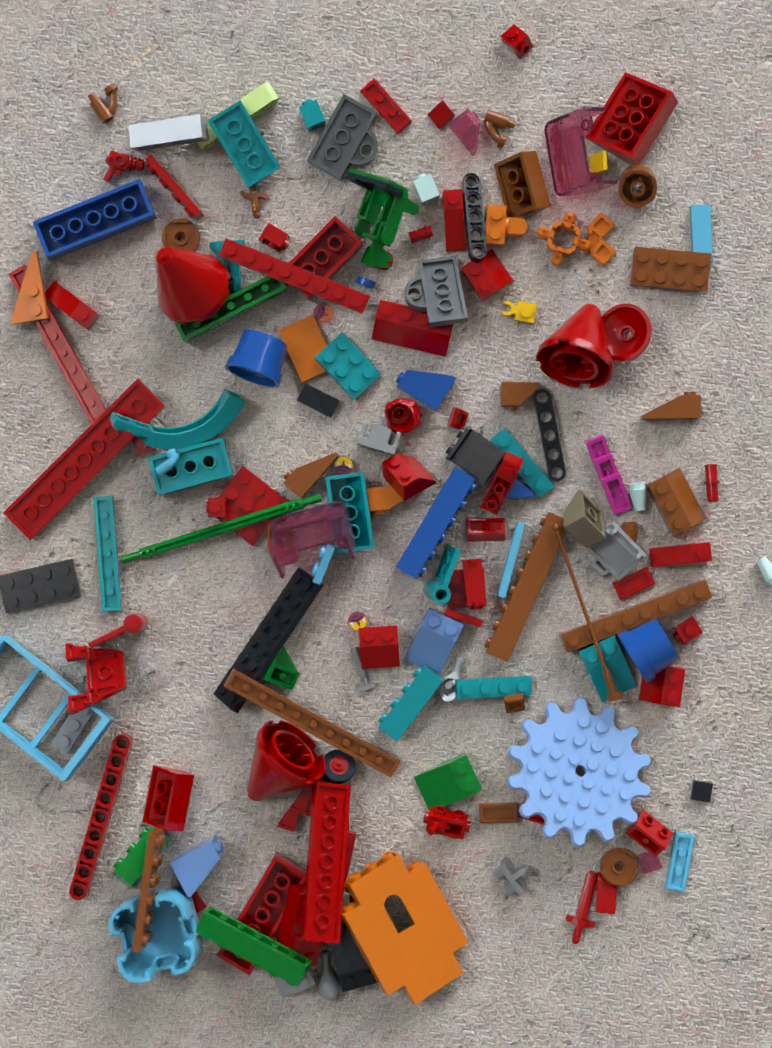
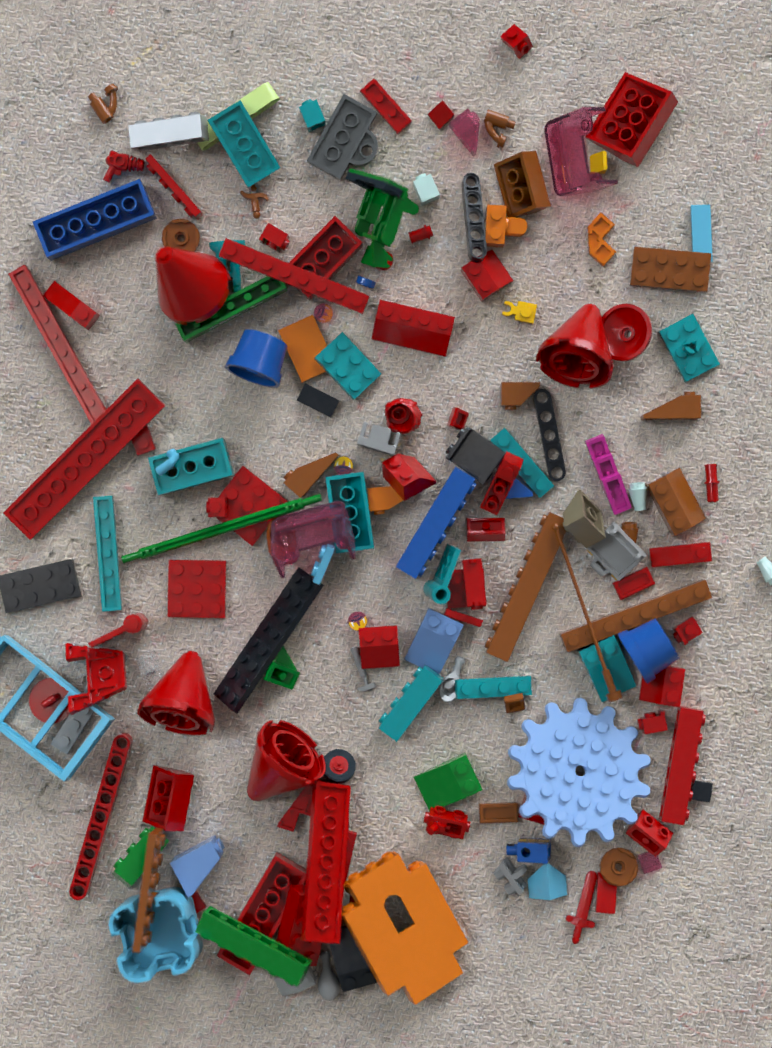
orange wing [11,252,49,325] -> none
teal arch [110,389,246,449] -> none
dark orange plate [224,668,400,778] -> none
blue slope [396,370,456,412] -> none
dark grey plate [404,256,468,327] -> none
red slope [442,189,465,252] -> none
medium azure tile [497,522,525,598] -> none
orange piece [537,212,590,266] -> none
dark orange brick [618,165,657,208] -> none
medium azure tile [665,831,695,892] -> none
none -> red shield [29,678,69,723]
none -> red cone [137,651,215,736]
none -> red plate [168,560,227,618]
none -> blue torso [506,838,551,864]
none -> medium azure slope [527,863,567,900]
none -> red brick [637,710,668,734]
none -> teal plate [658,314,720,382]
none -> red brick [659,706,706,825]

